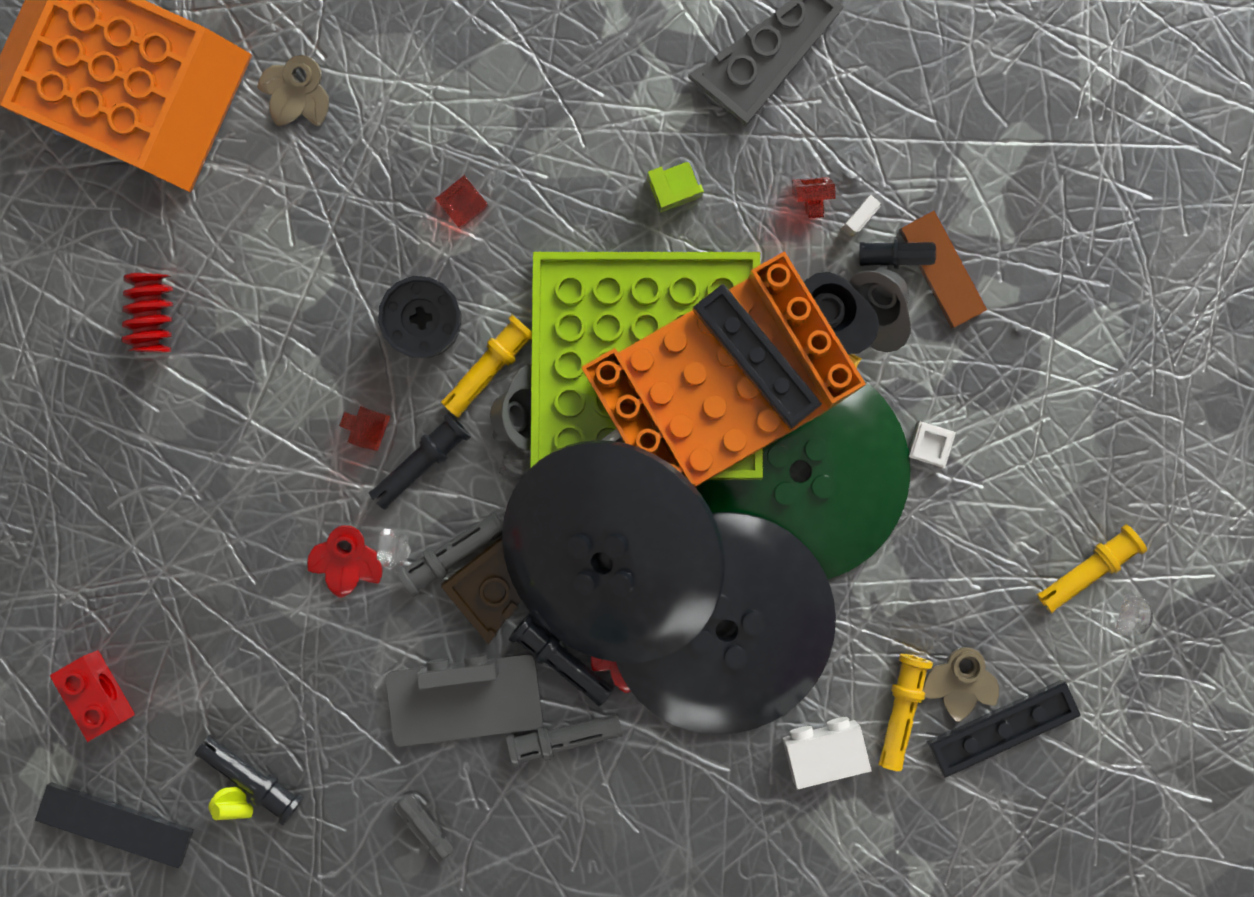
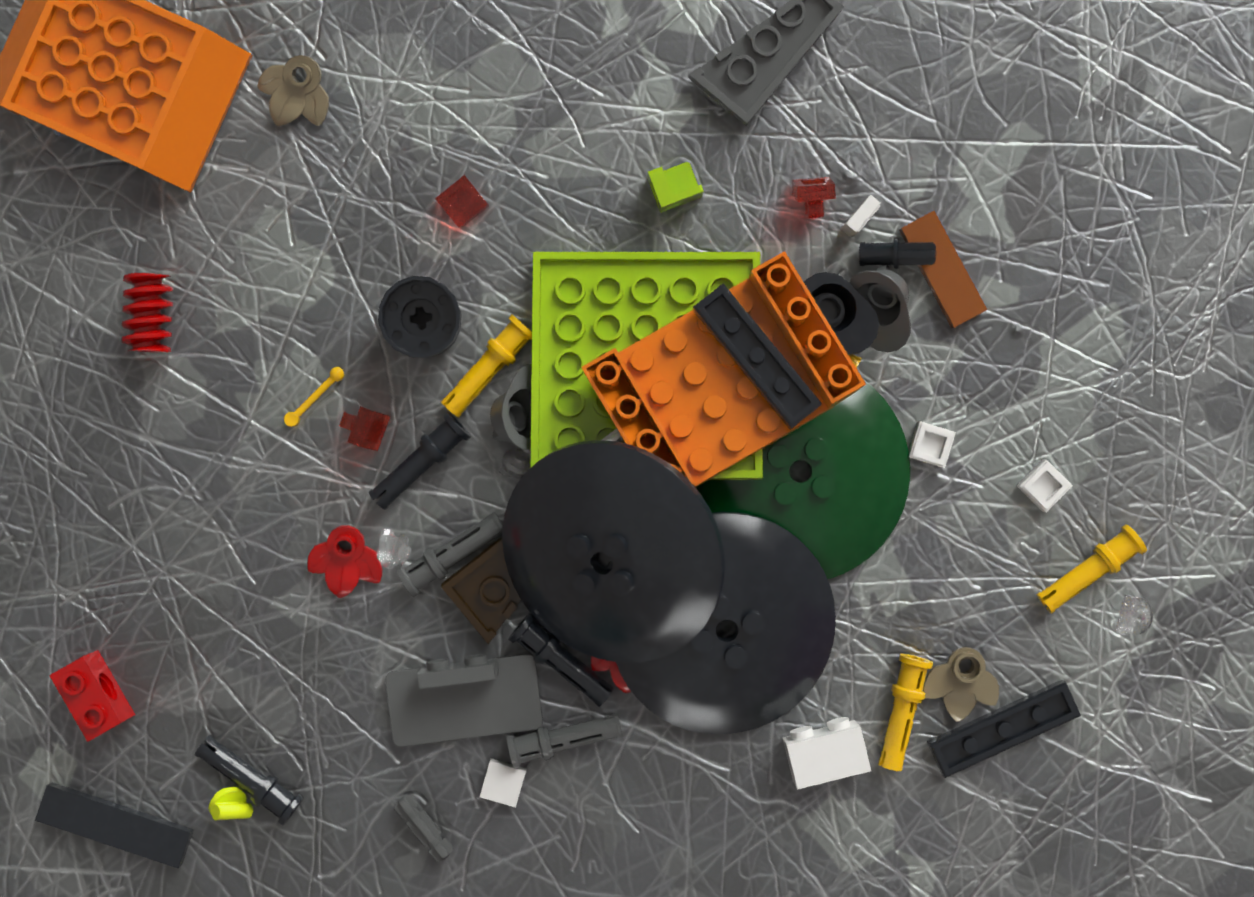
none -> yellow hinge [284,367,344,427]
none -> white tile [480,758,527,808]
none -> white tile [1017,459,1073,513]

